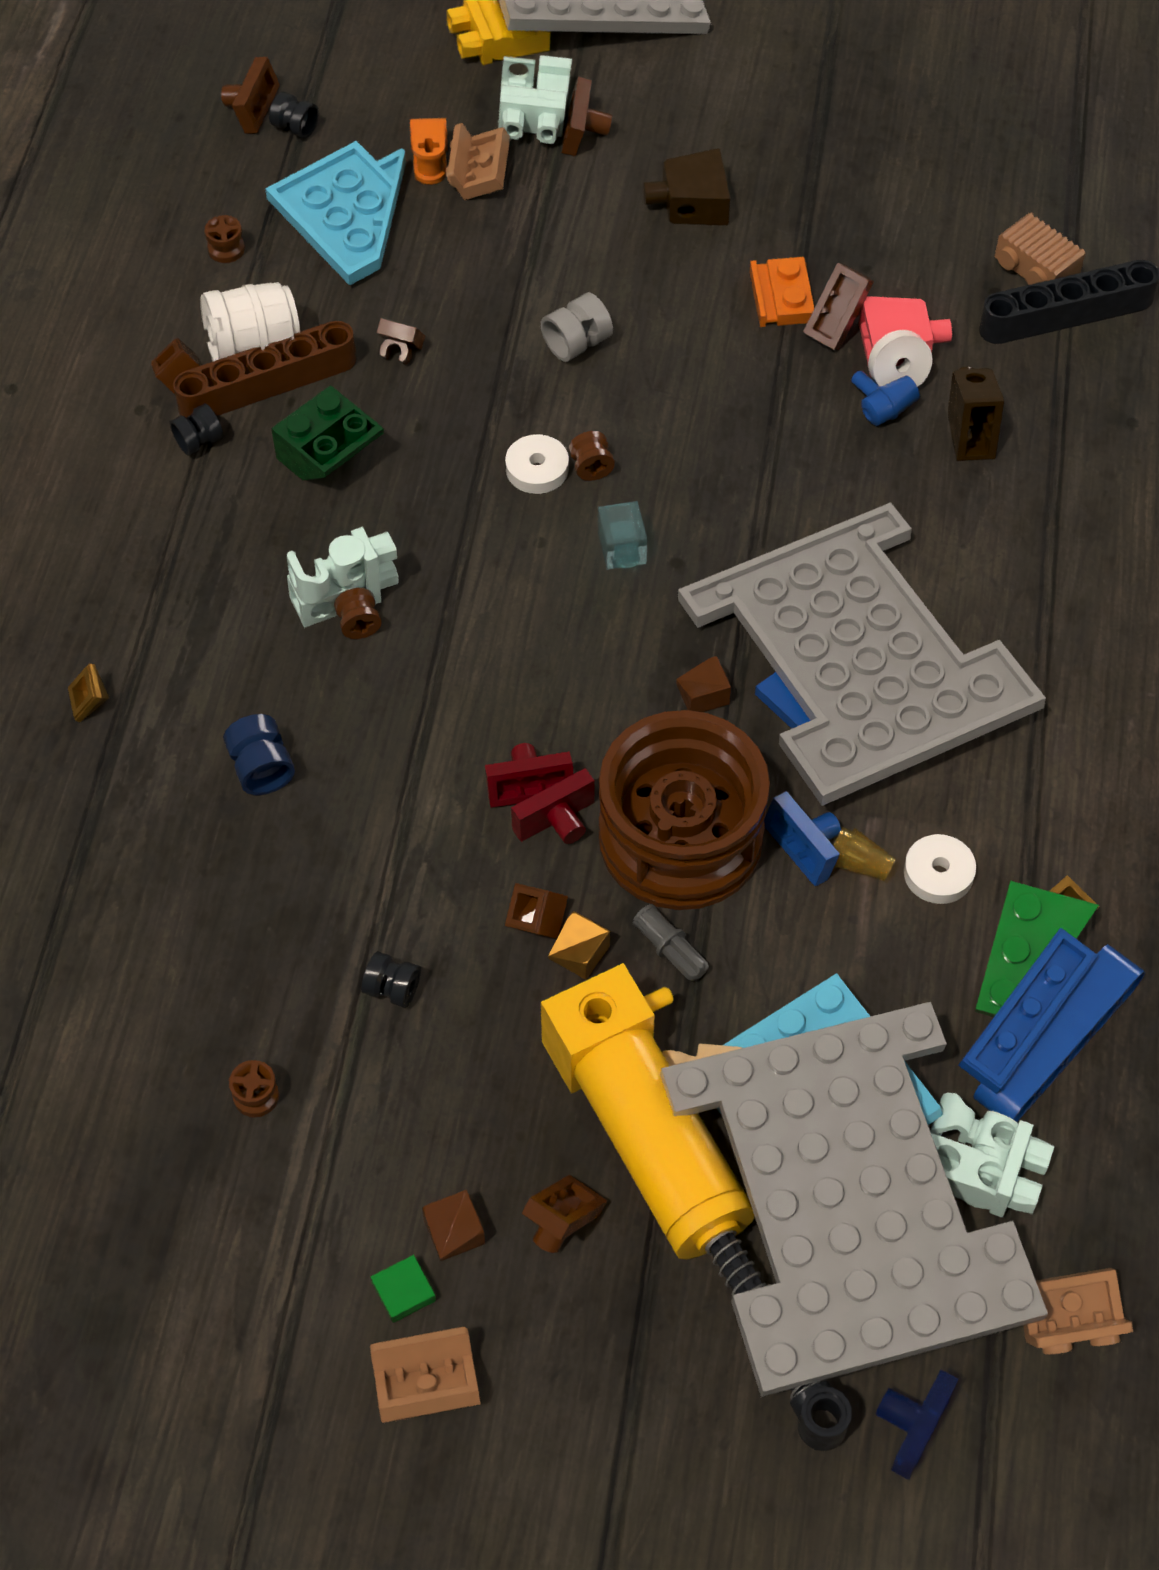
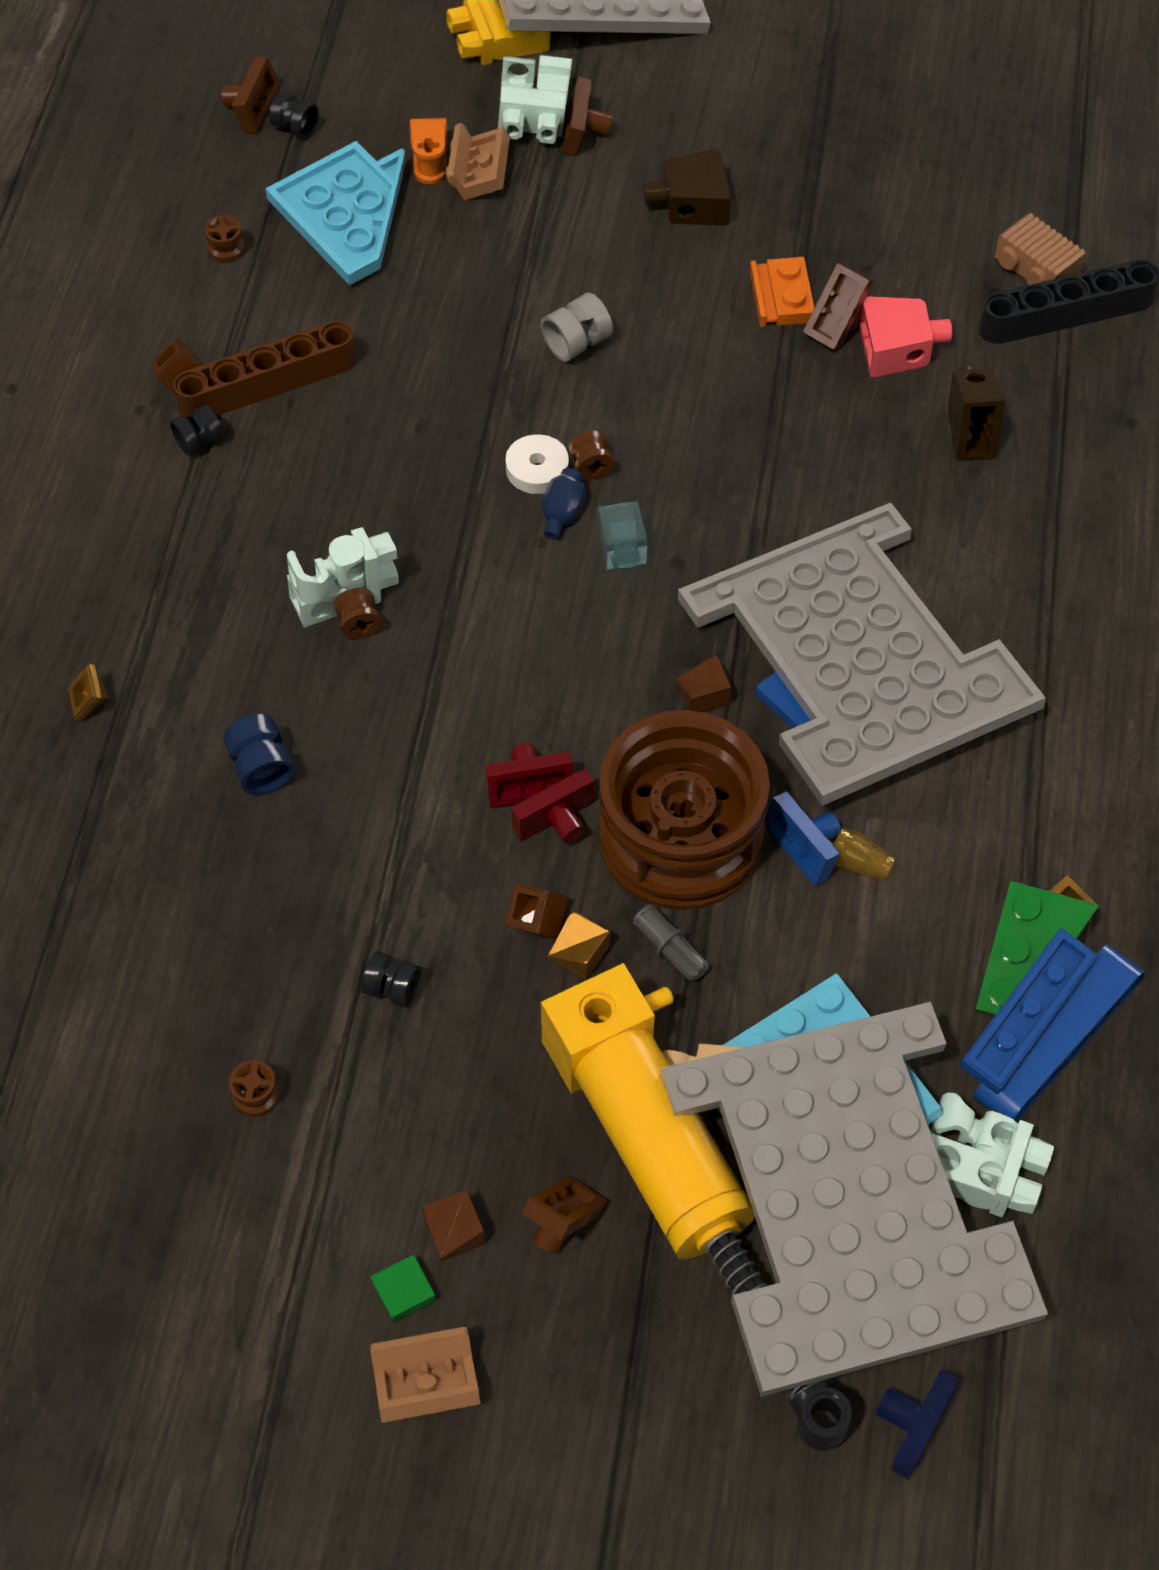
white piece [200,283,300,361] -> none
dark green slope [271,385,384,480] -> none
tile [376,318,425,365] -> none
blue piece [851,371,920,426] -> none
white piece [868,330,932,387] -> none
white piece [904,834,976,904] -> none
medium nougat bracket [1023,1268,1133,1354] -> none
none -> dark blue plant [542,468,586,540]

